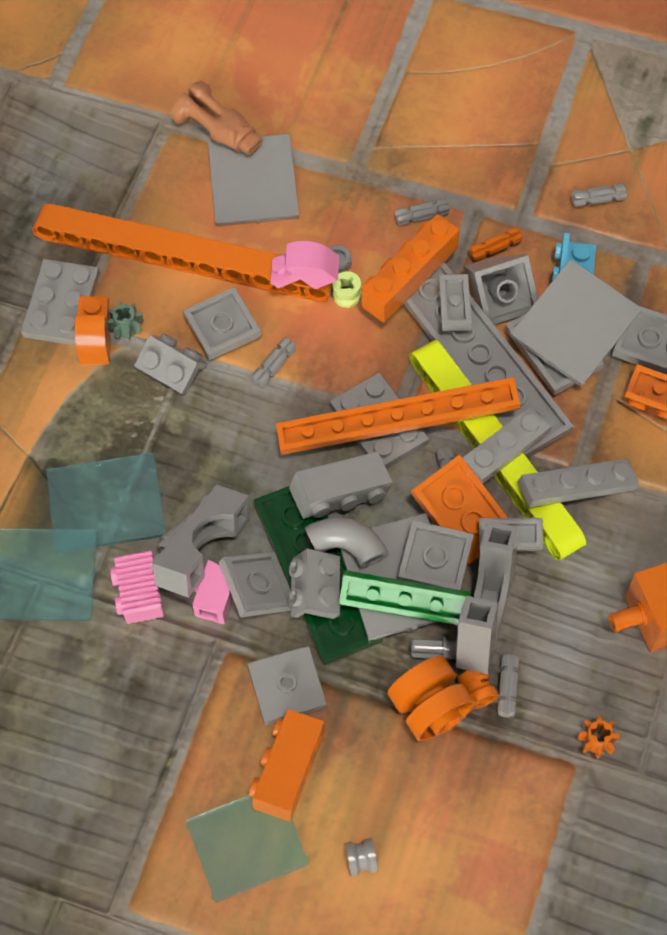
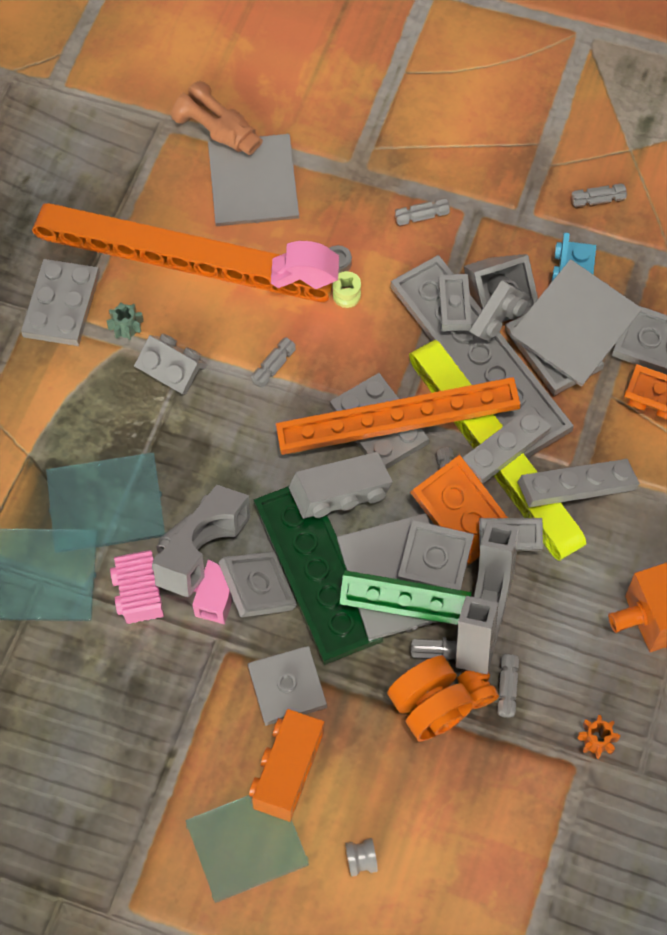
orange brick [75,296,111,364] -> none
light grey plate [183,287,261,361] -> none
light grey bracket [288,549,340,619] -> none
light grey cylinder [305,517,388,568] -> none
orange brick [361,214,460,323] -> none
orange axle [468,227,523,261] -> none
none -> light grey plate [470,280,530,341]

